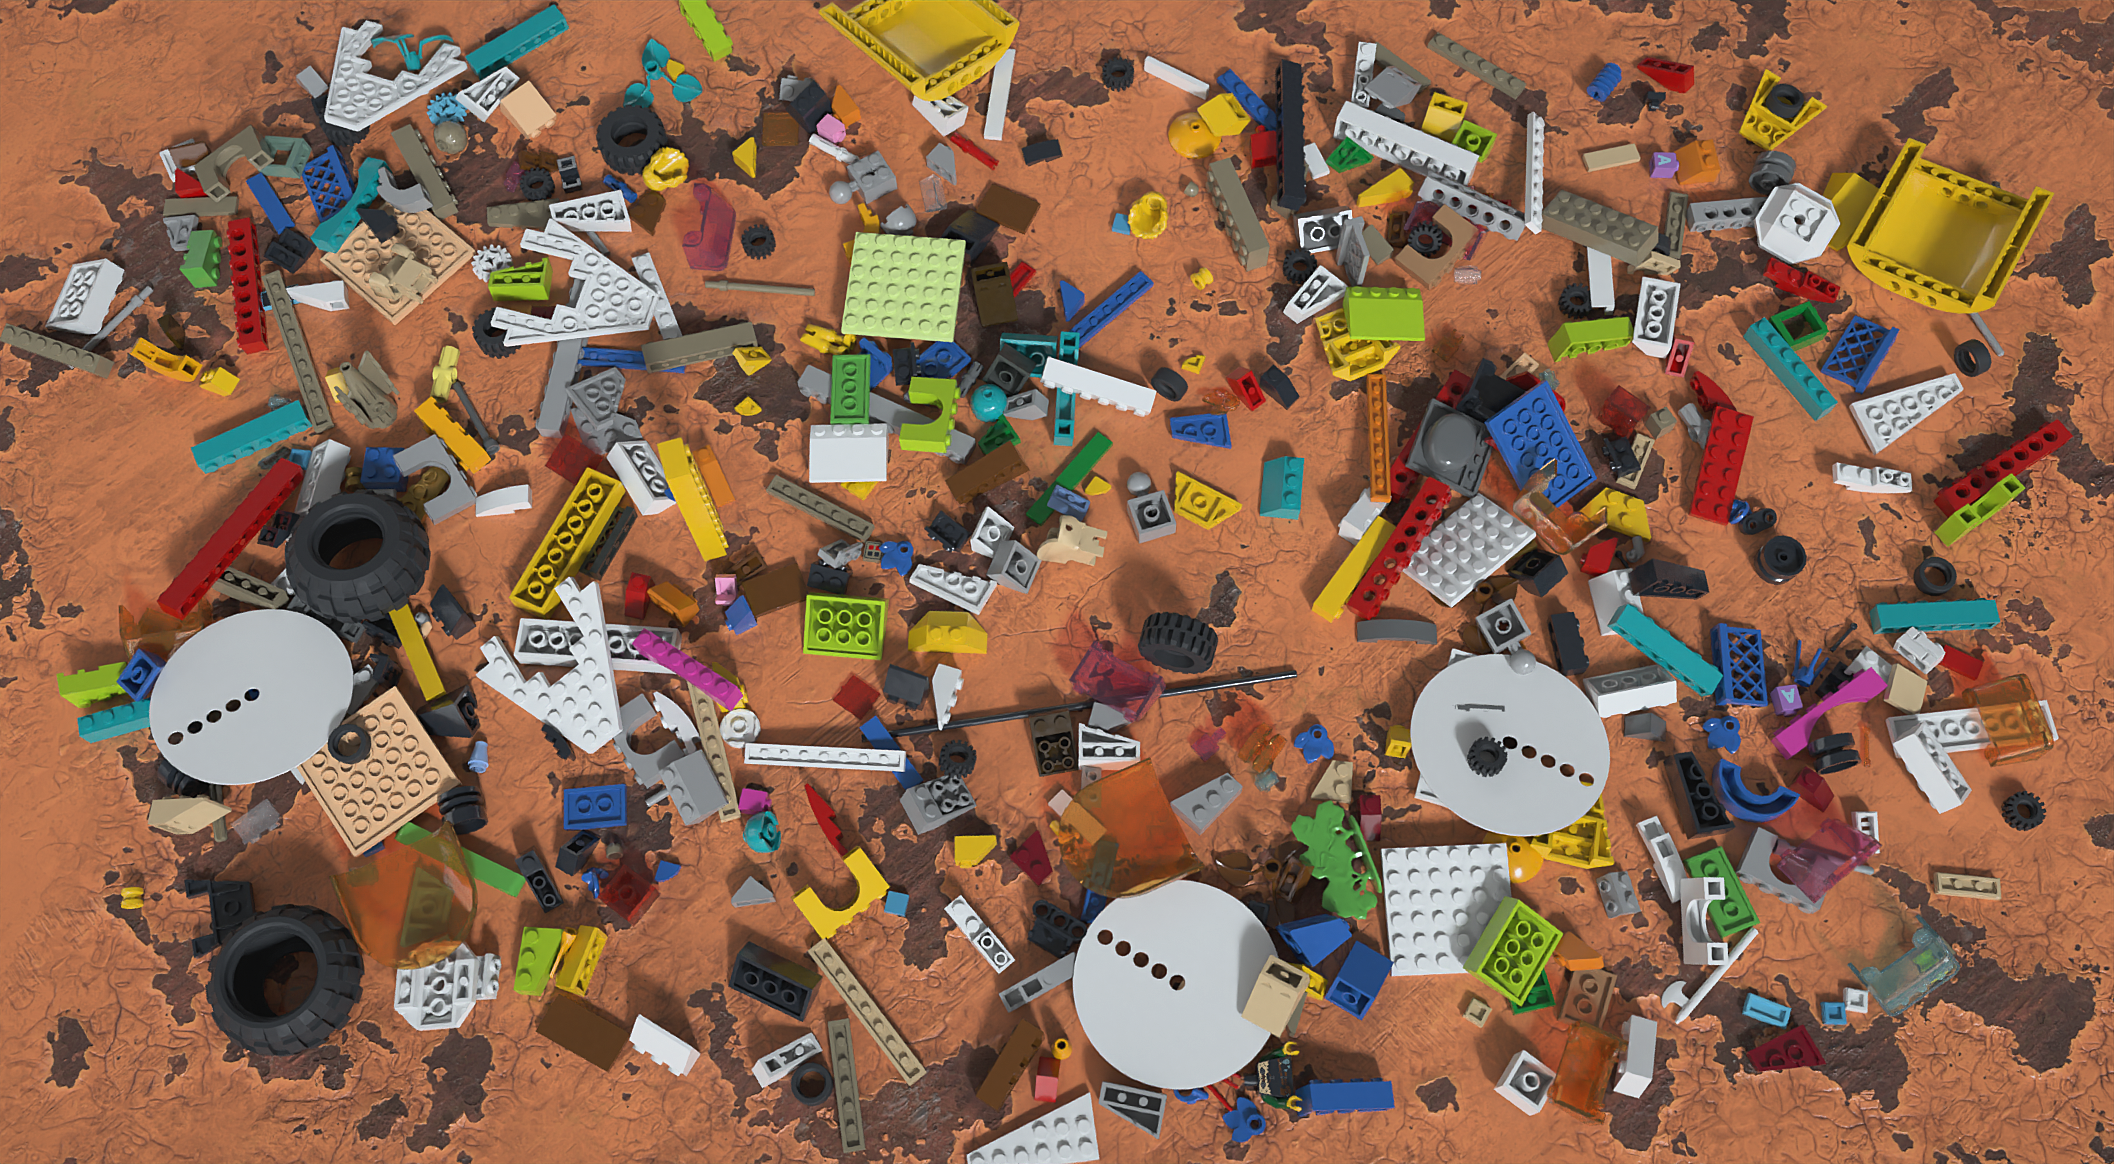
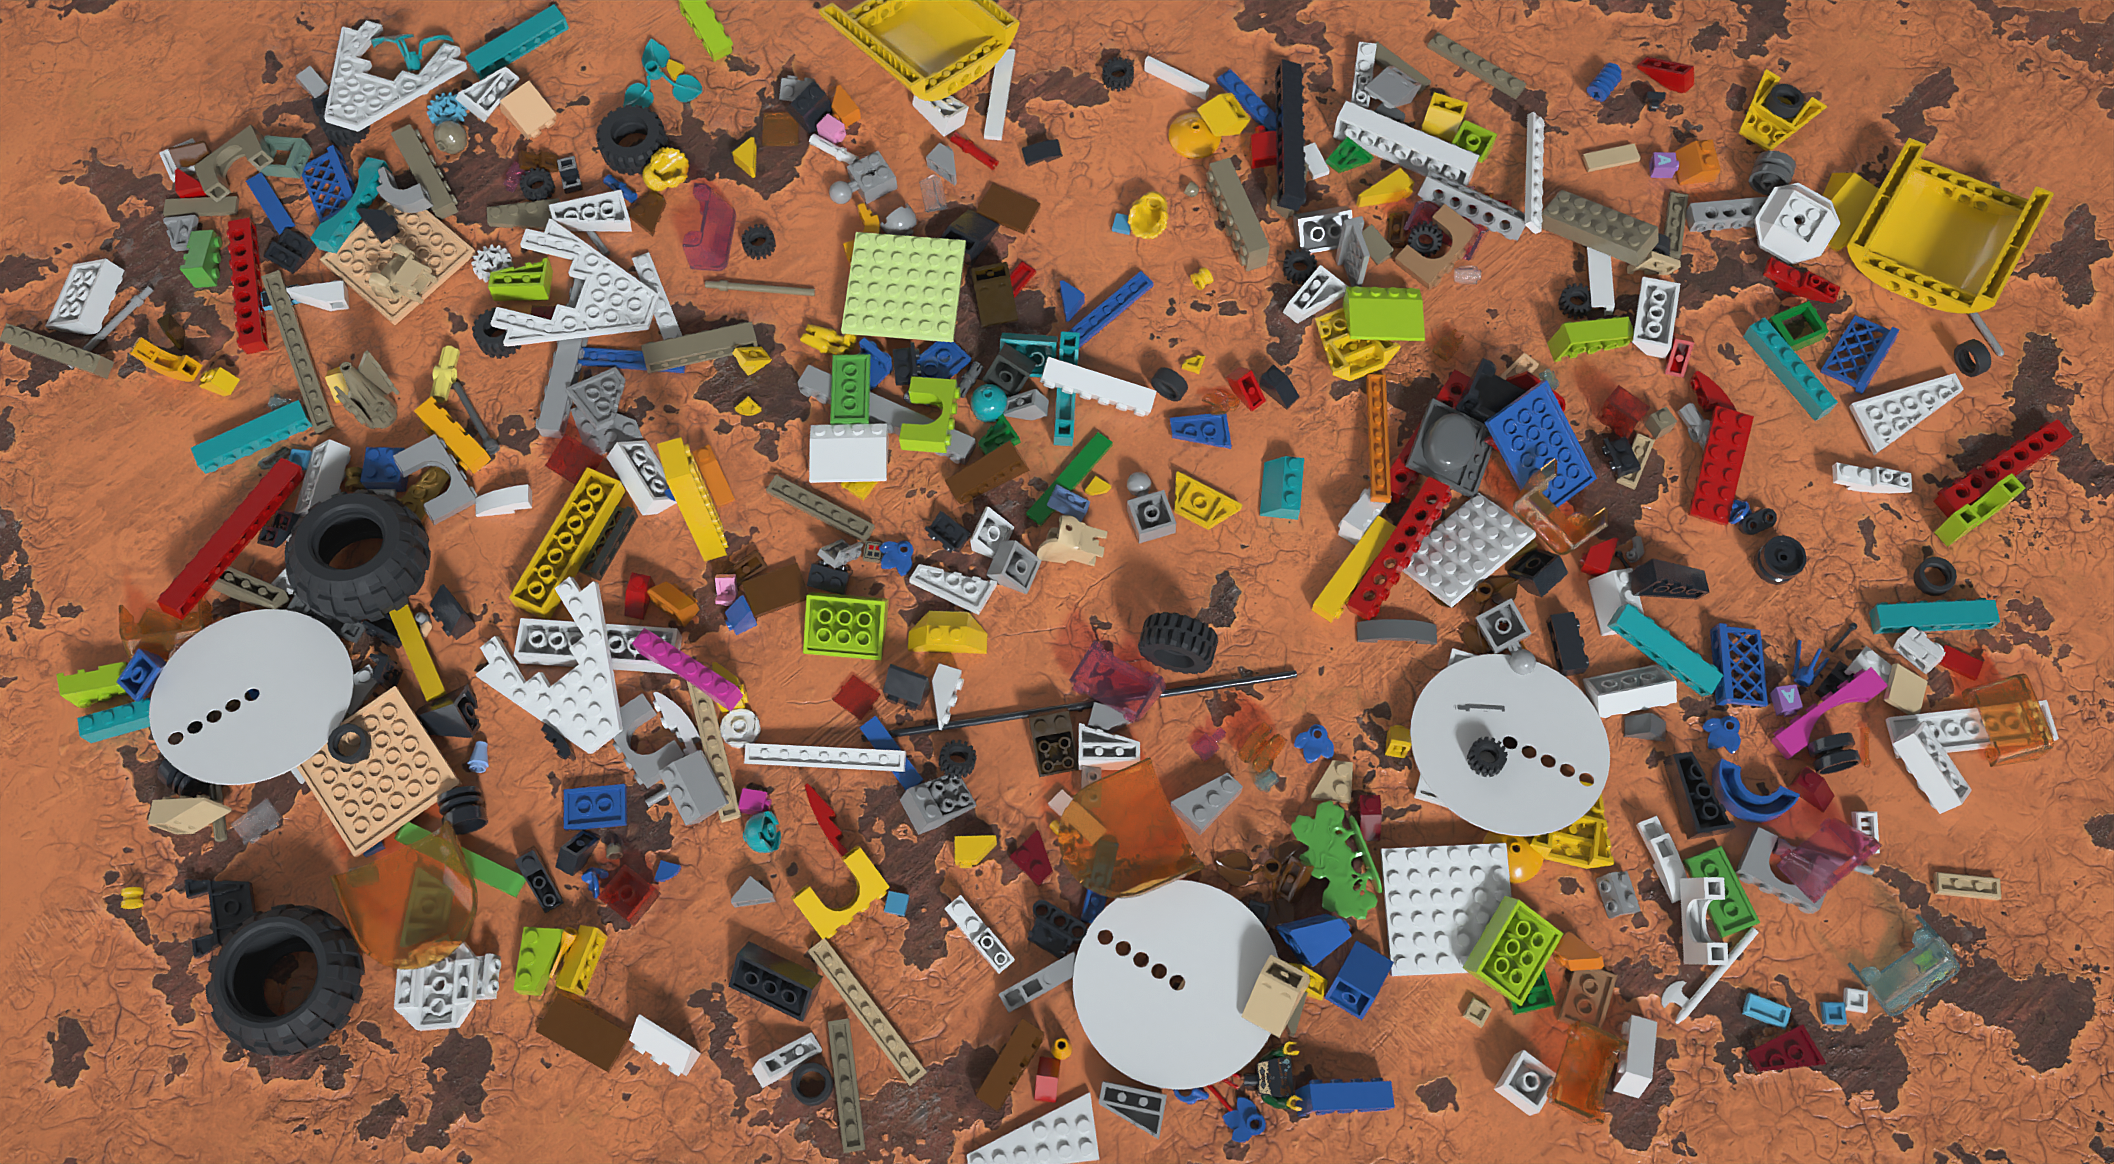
yellow wing [1577,487,1651,542] -> none
black tyre [2001,791,2046,831] -> none

